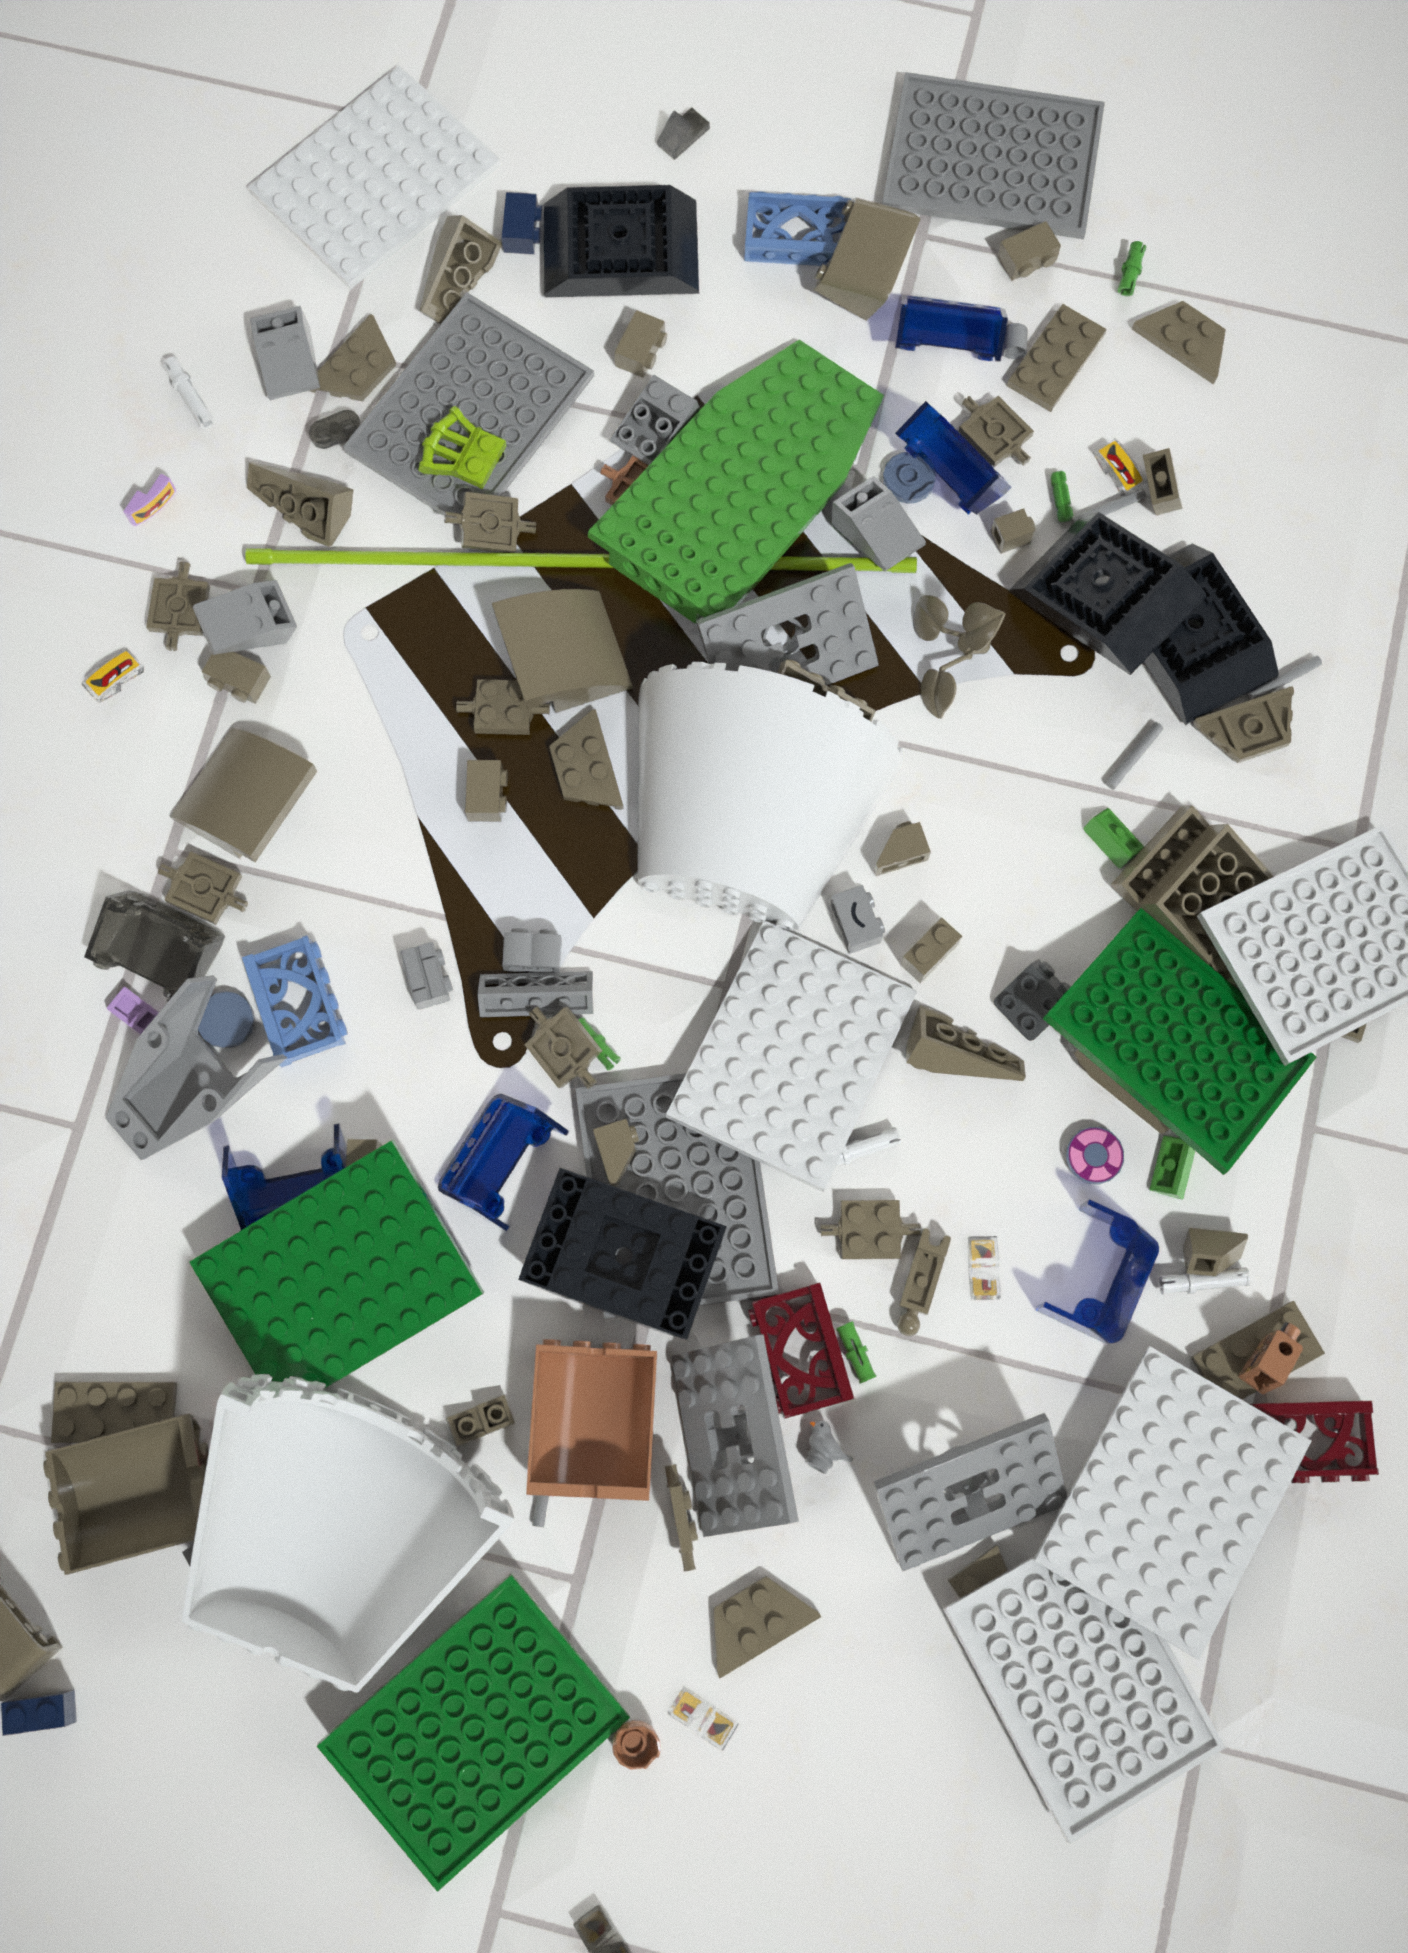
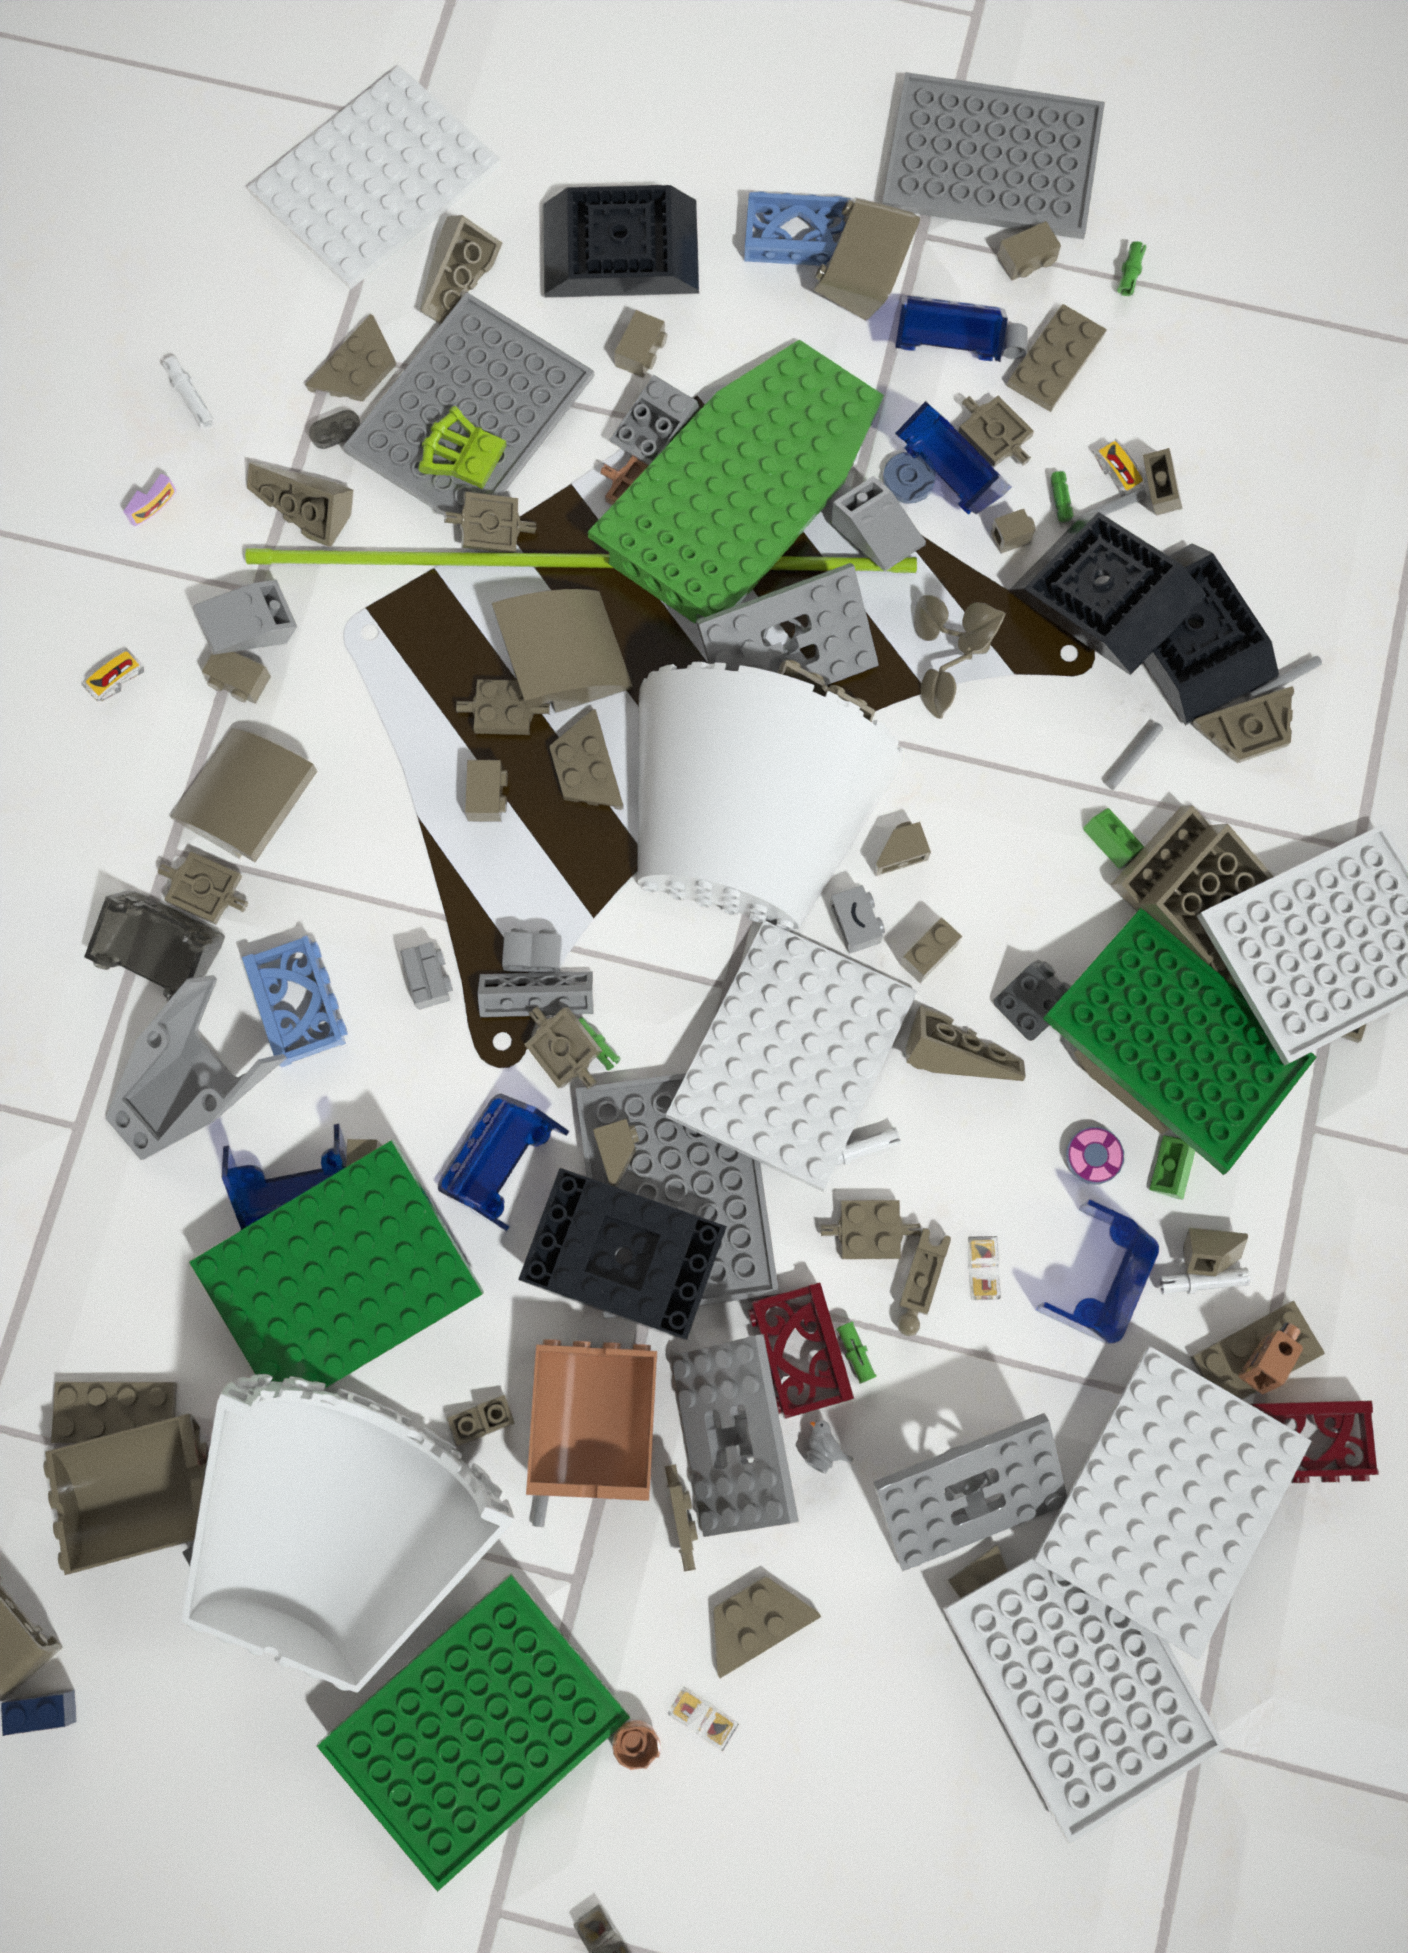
lavender slope [106,987,159,1035] -> none
dark tan plate [146,562,210,651] -> none
sand blue tile [198,991,255,1048] -> none
light grey slope [250,305,320,400] -> none
dark blue brick [501,192,543,254] -> none
clear smoke slope [657,107,710,160] -> none
dark tan wing [1132,301,1226,385] -> none

